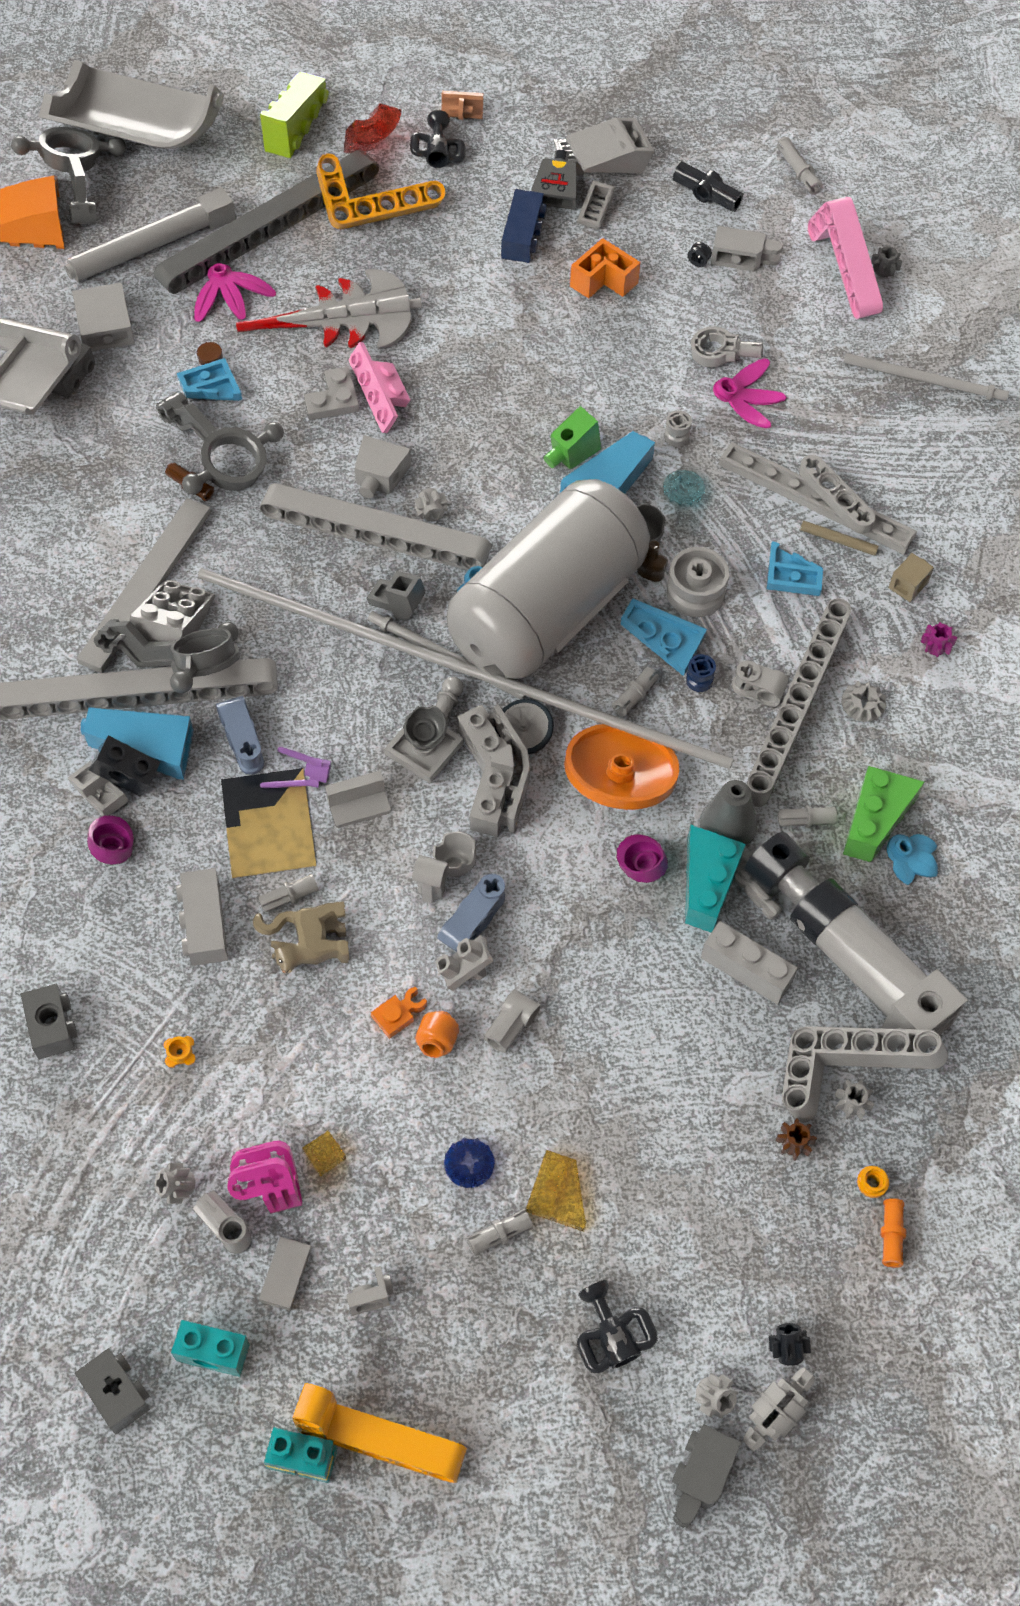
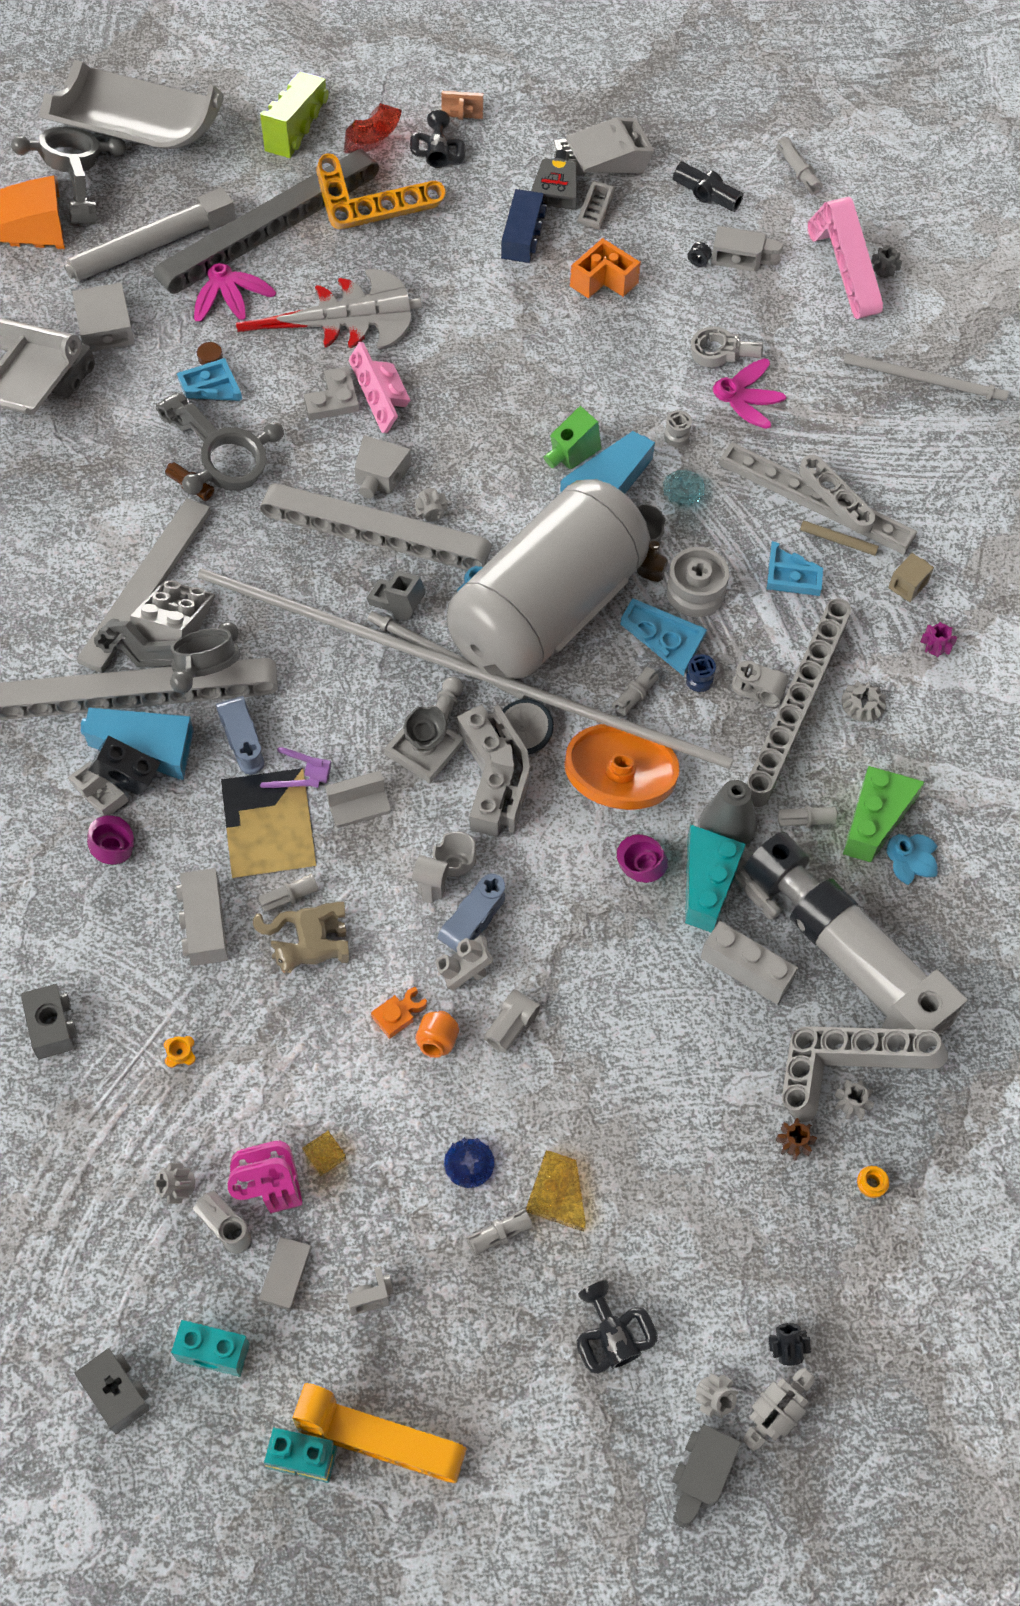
orange pin [880,1198,907,1268] -> none

